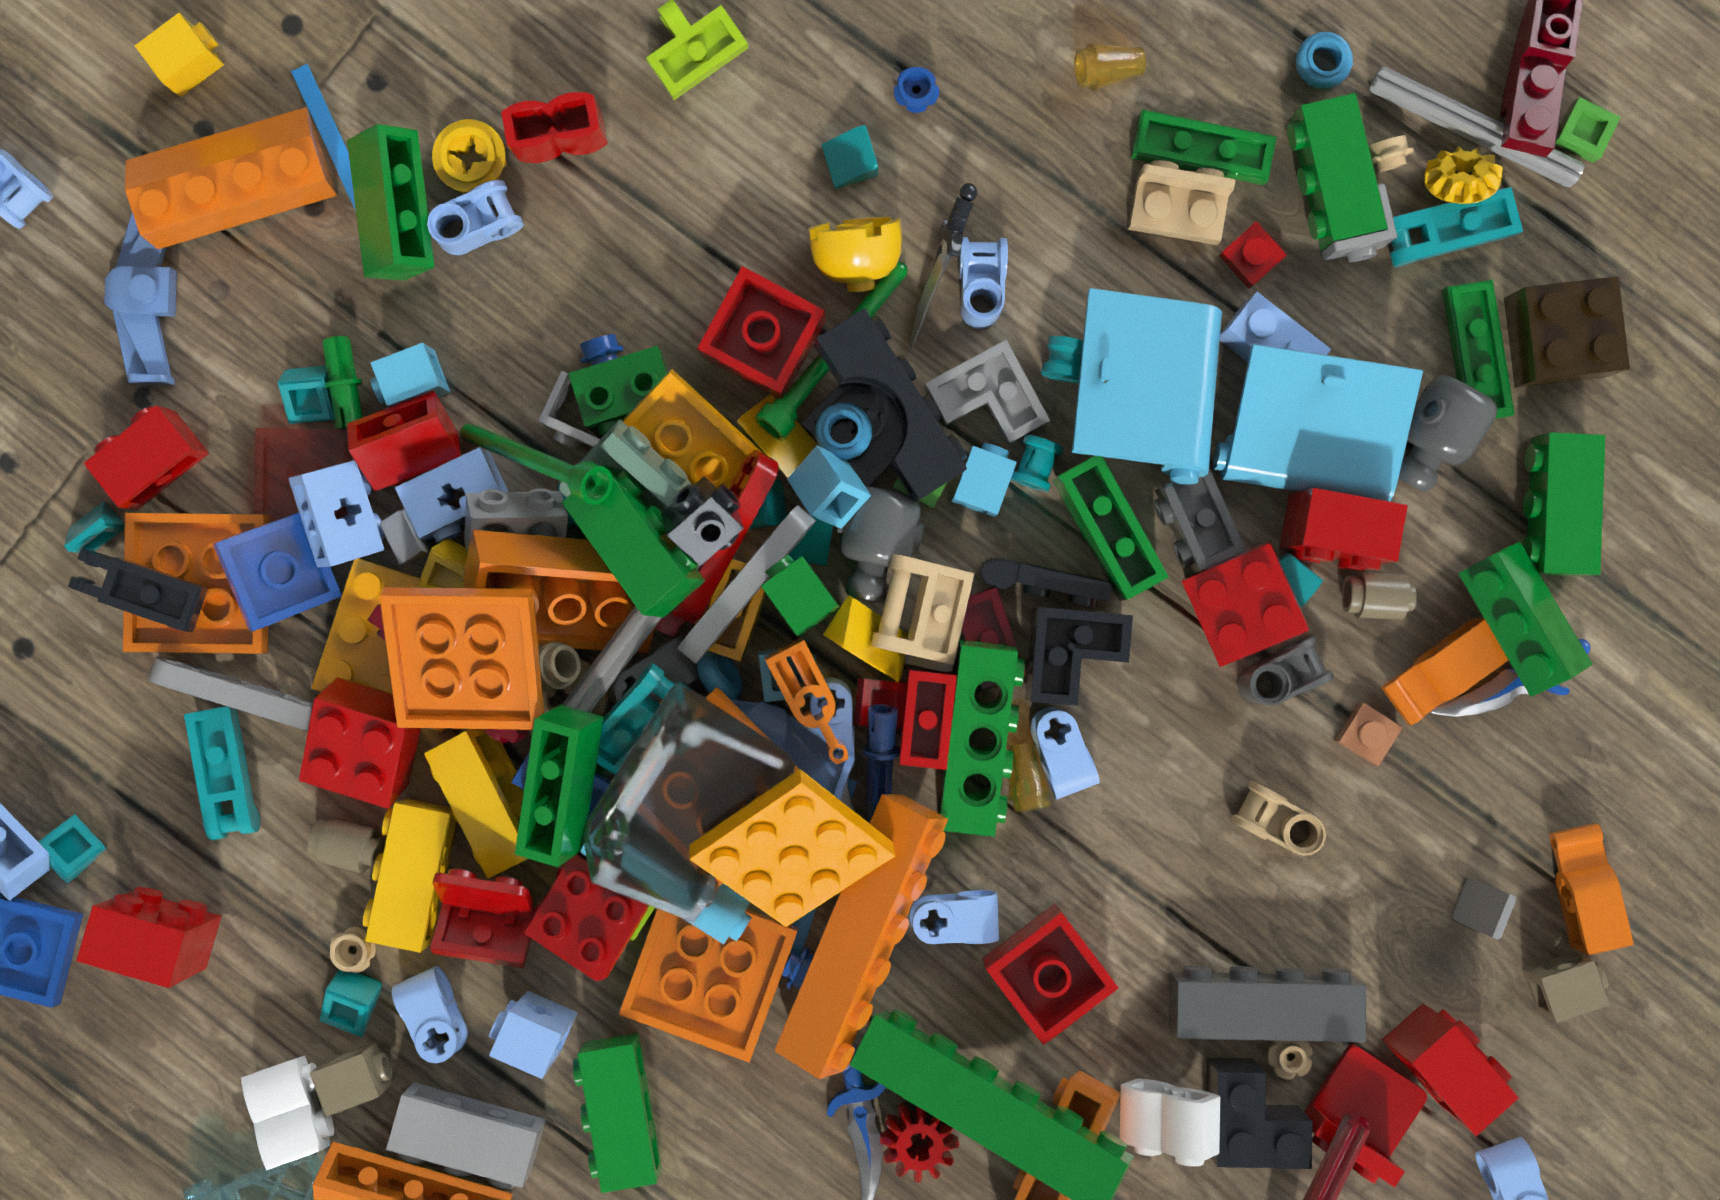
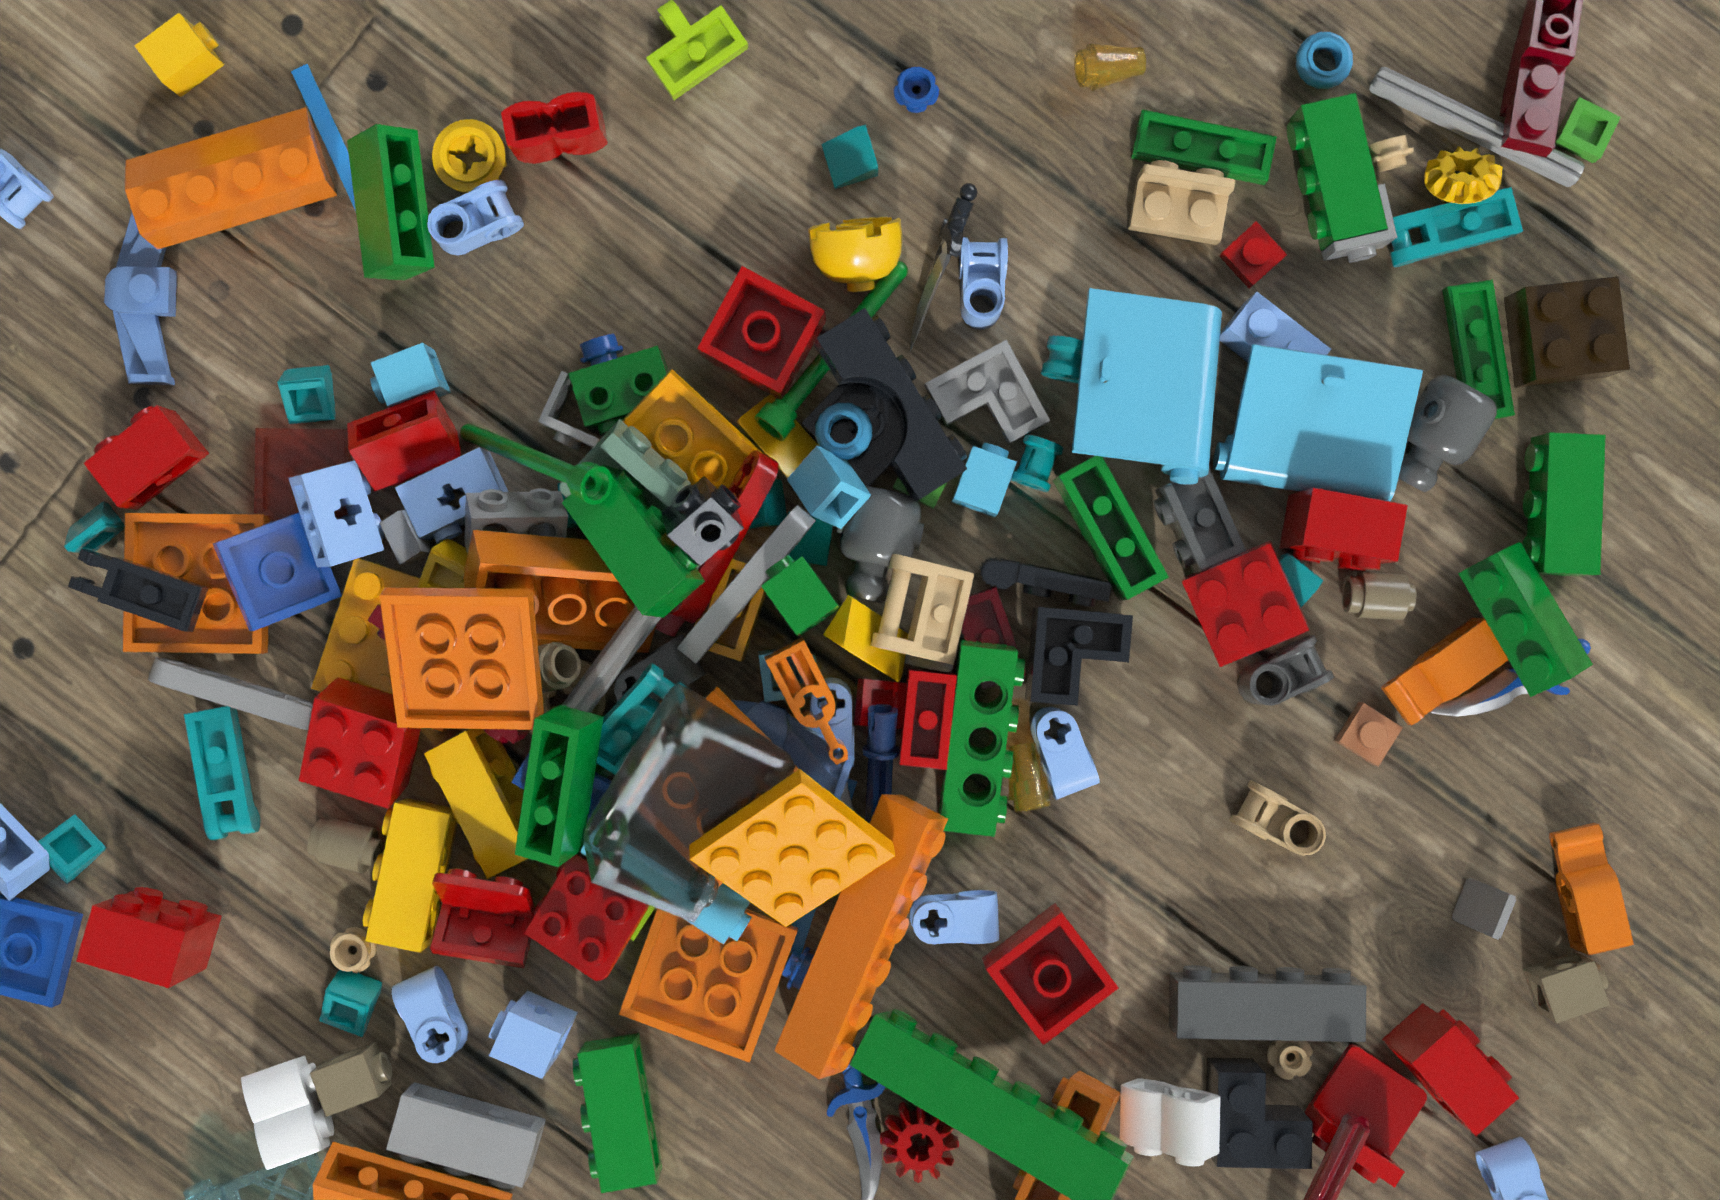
green axle [322,336,363,430] -> none
dark azure piece [697,651,743,700] -> none

